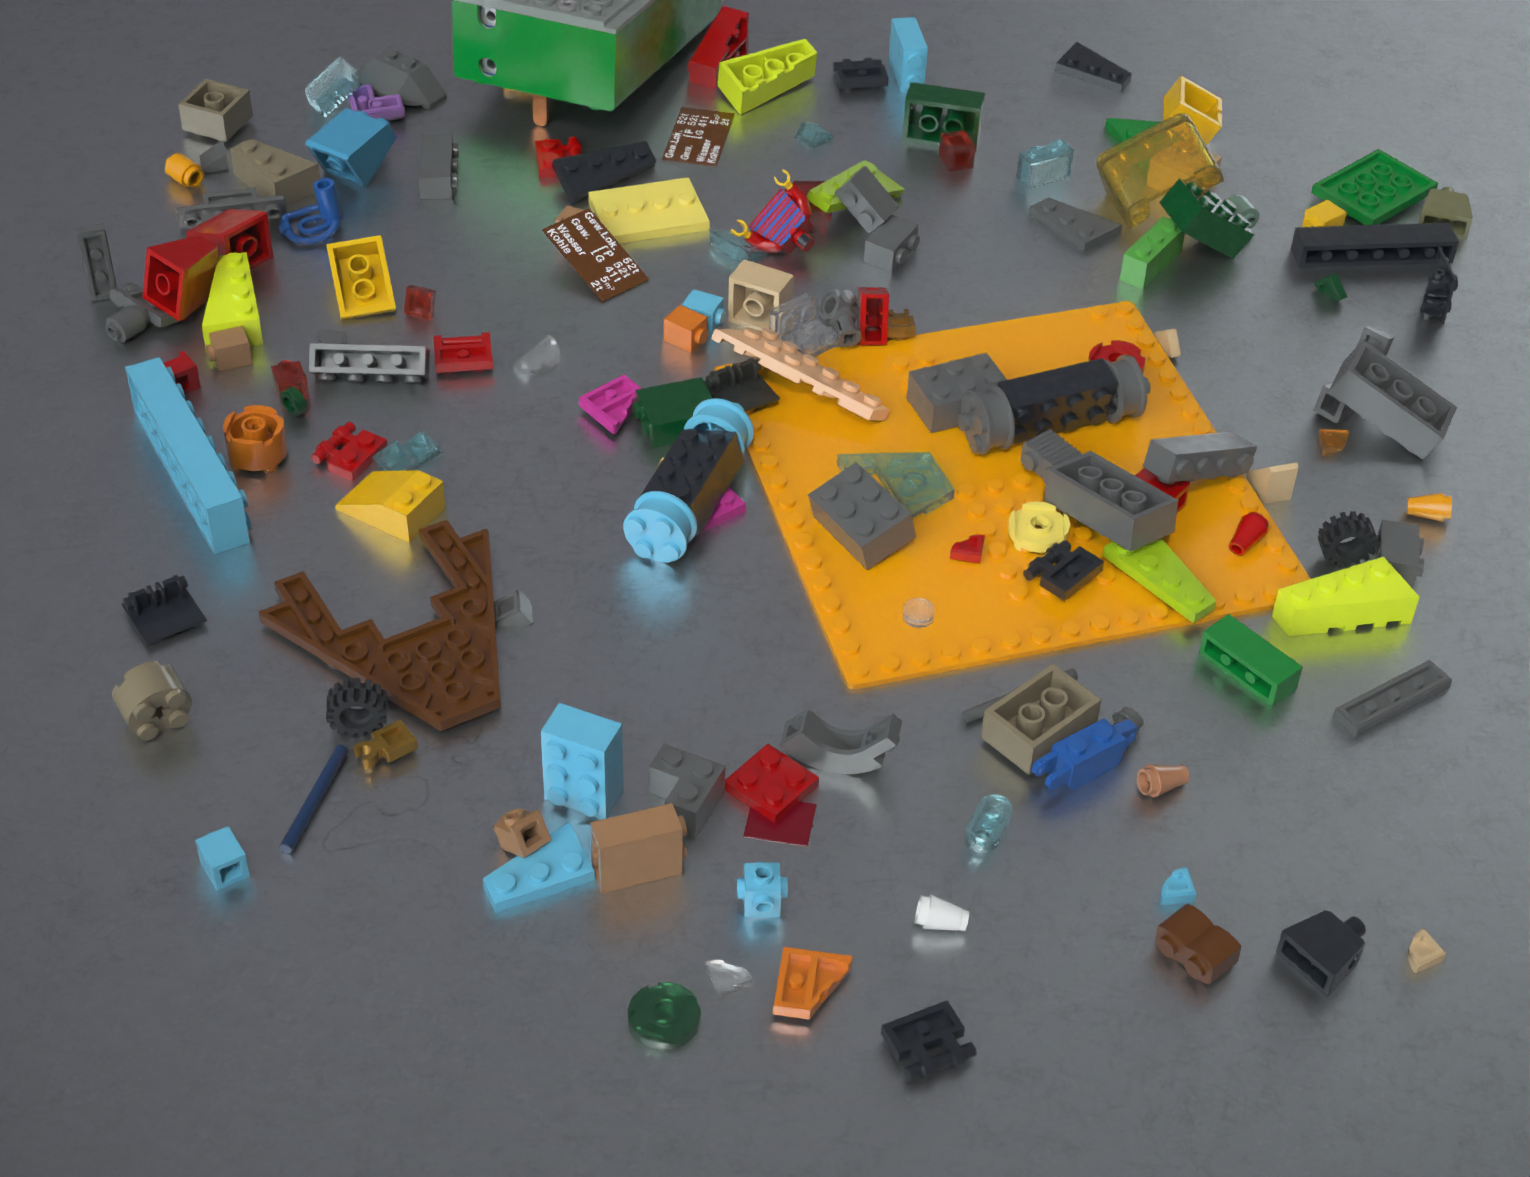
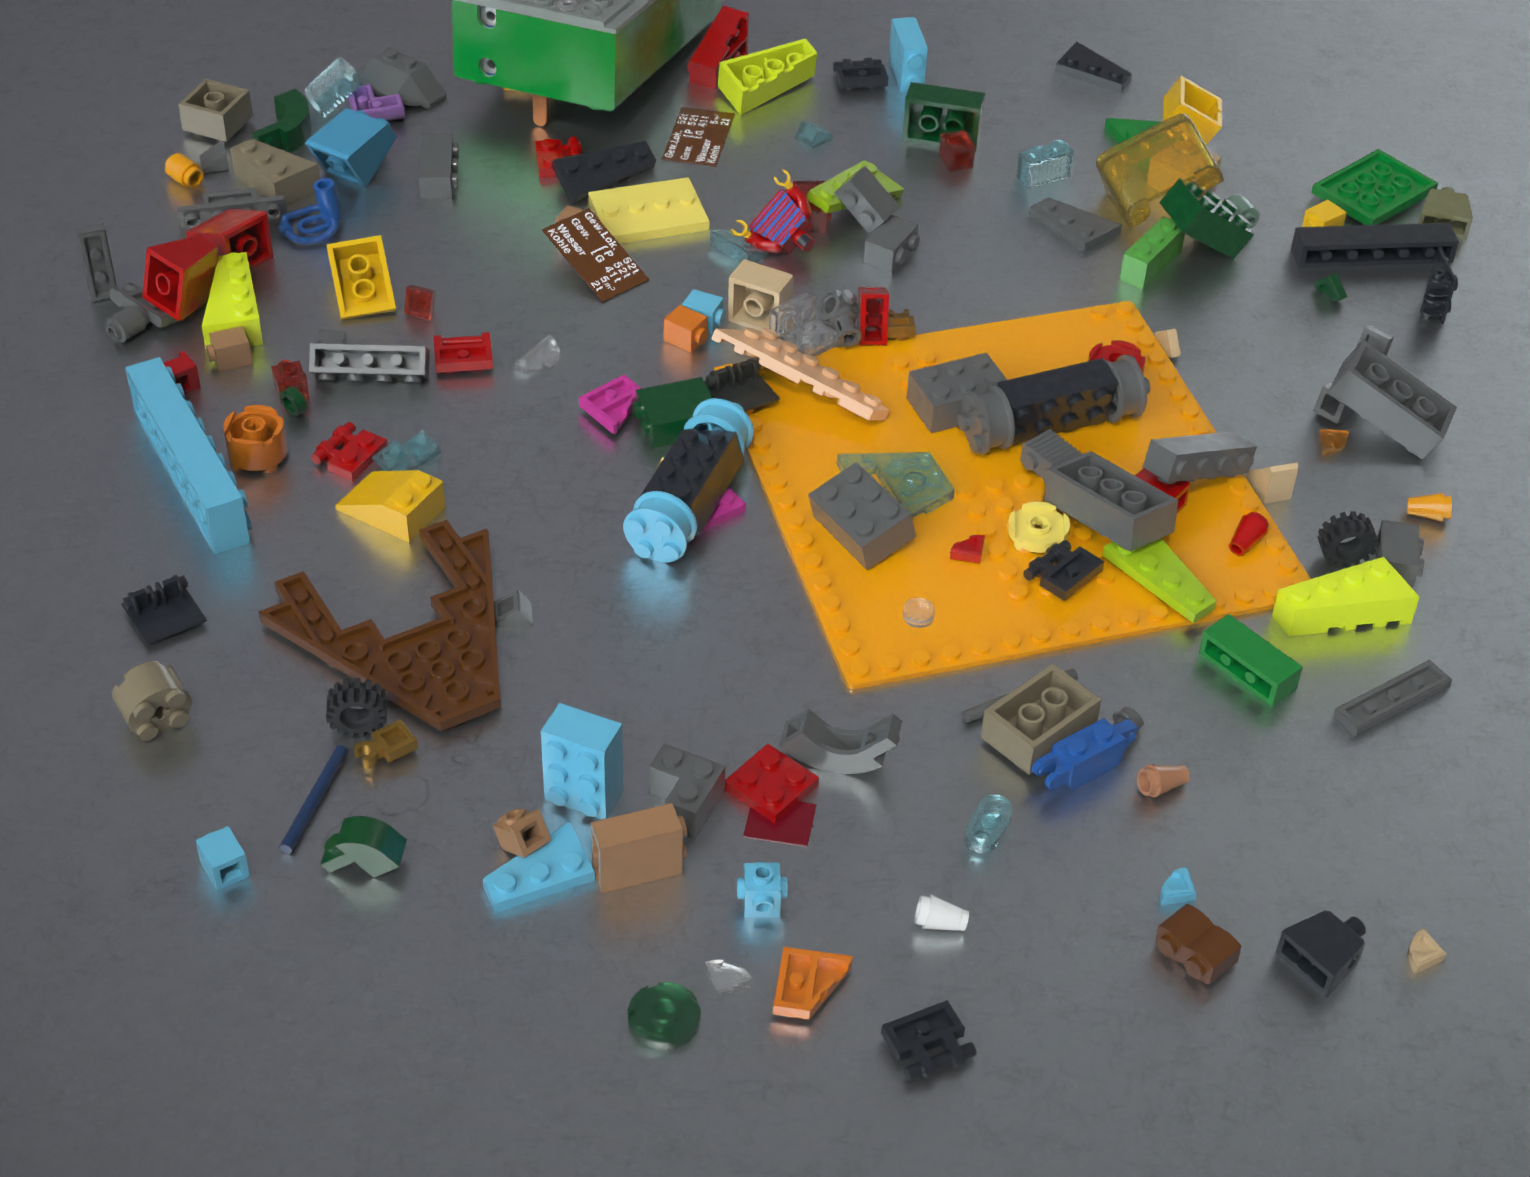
none -> dark green arch [252,88,311,153]
none -> dark green brick [320,816,407,878]

